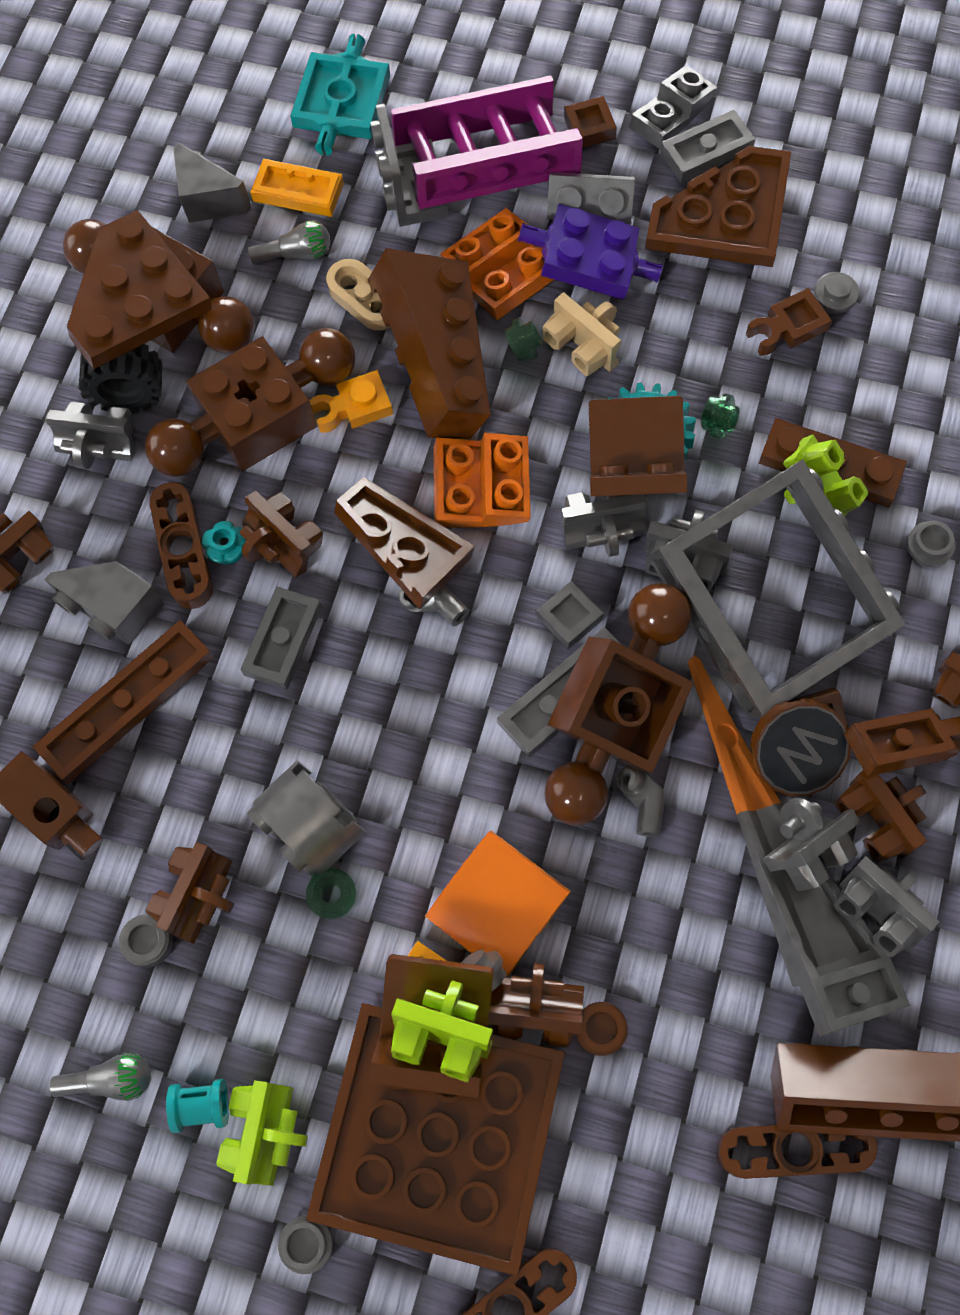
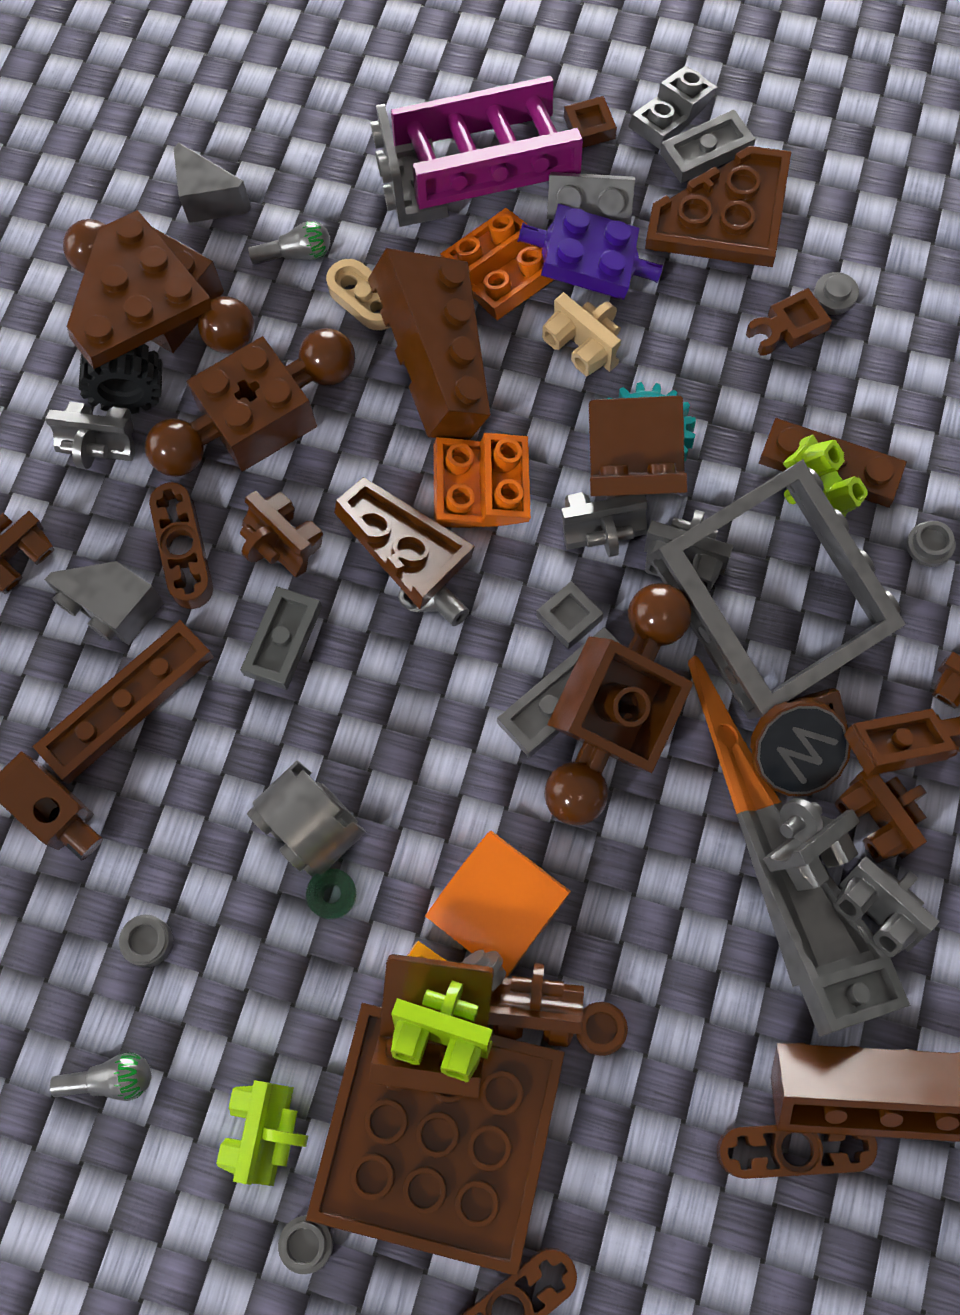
reddish brown hips [146,842,234,944] -> none
teal bush [166,1079,229,1133] -> none
teal plate [202,521,246,565] -> none
light orange plate [250,158,344,217] -> none
teal plate [290,33,390,156] -> none
light orange plate [309,370,393,433] -> none
clear green plate [505,317,542,361] -> none
flat silver arm [617,766,665,837] -> none
clear green plate [701,393,740,439] -> none

